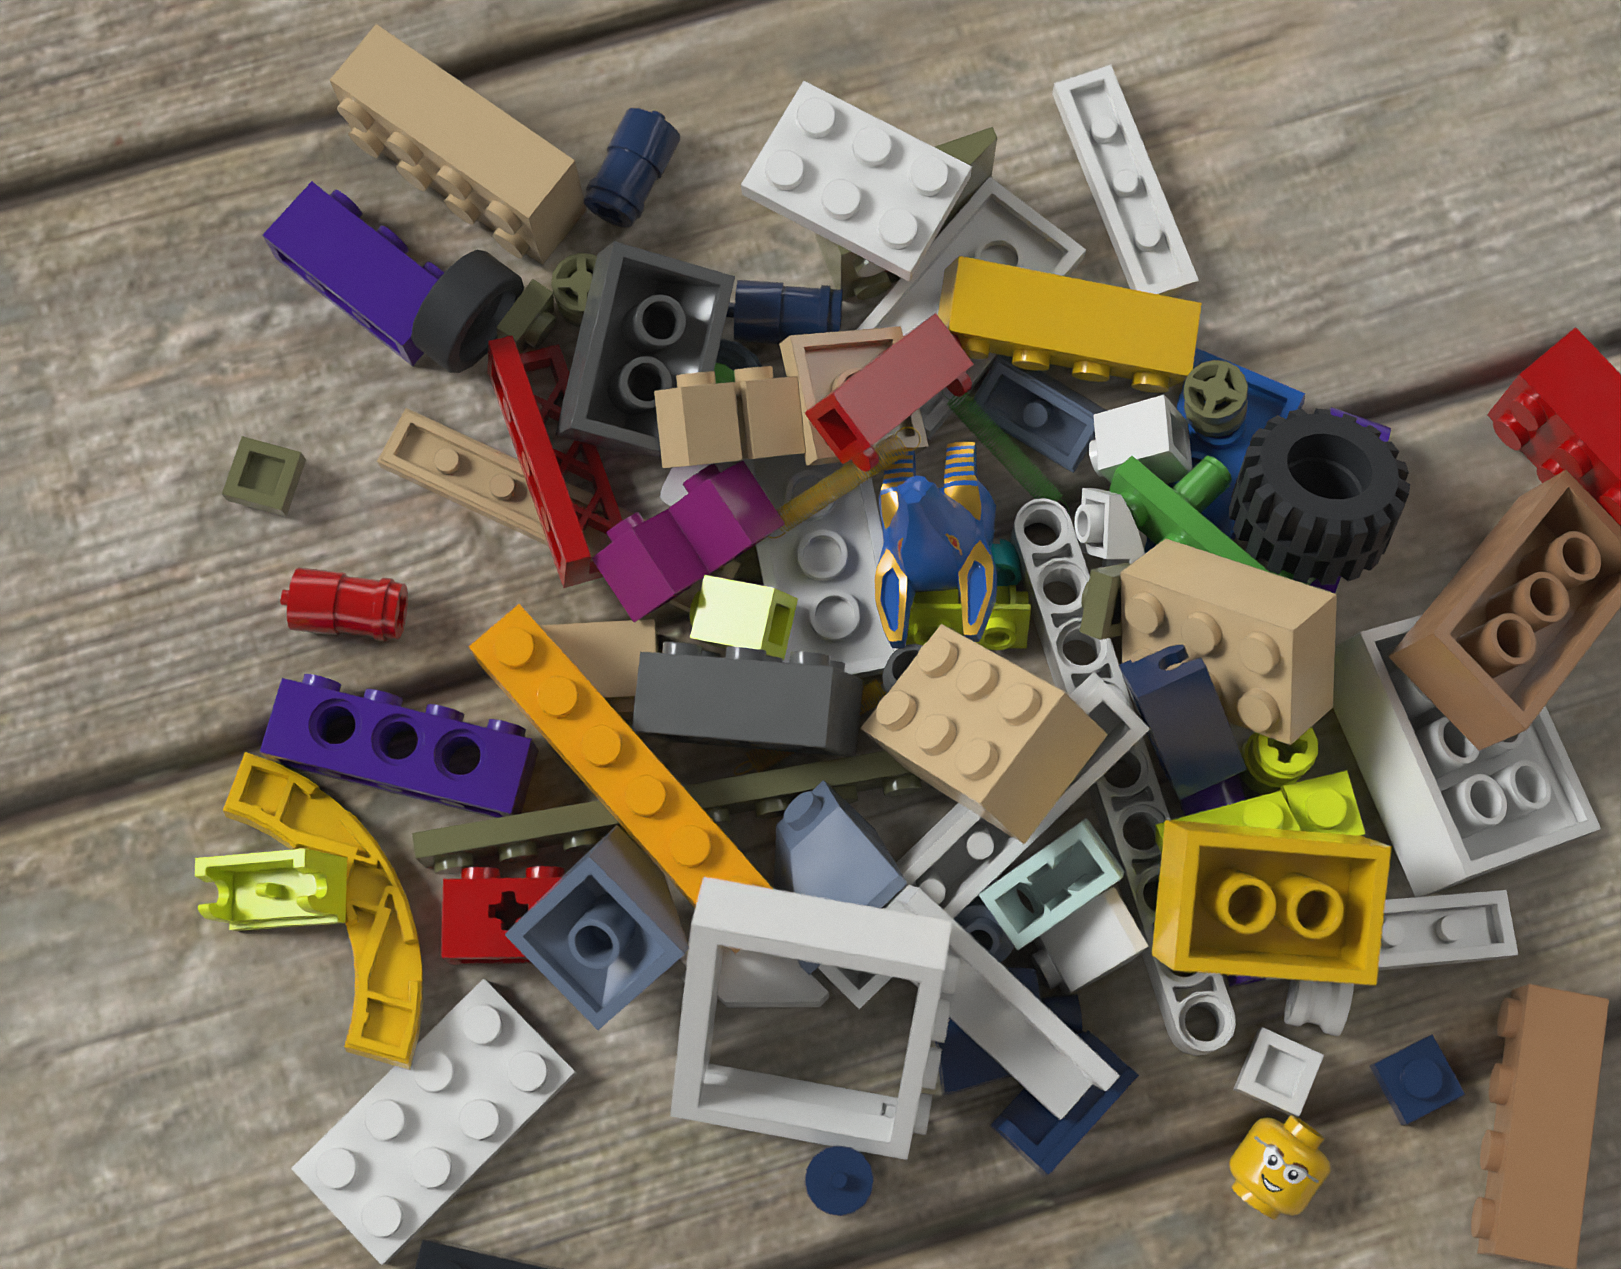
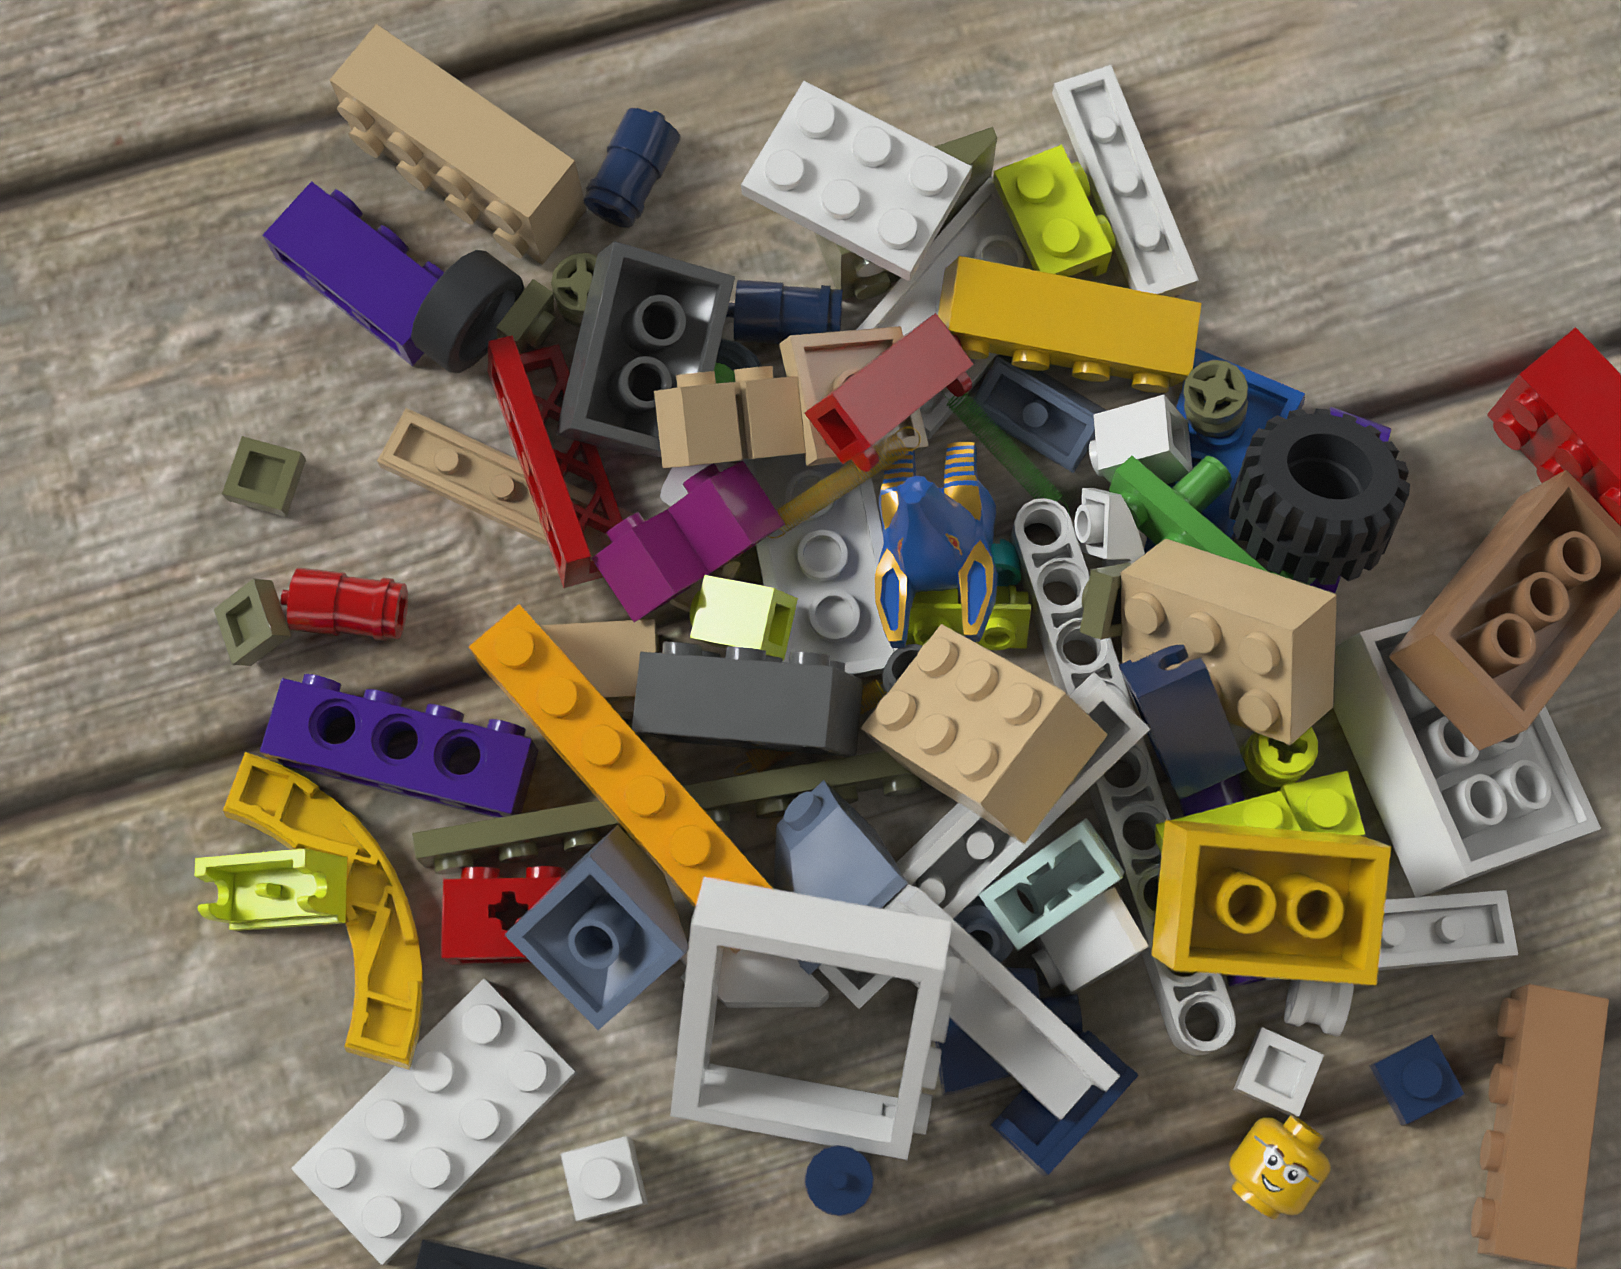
none -> olive plate [214,579,291,666]
none -> white brick [560,1136,648,1221]
none -> neon yellow bracket [992,144,1116,277]

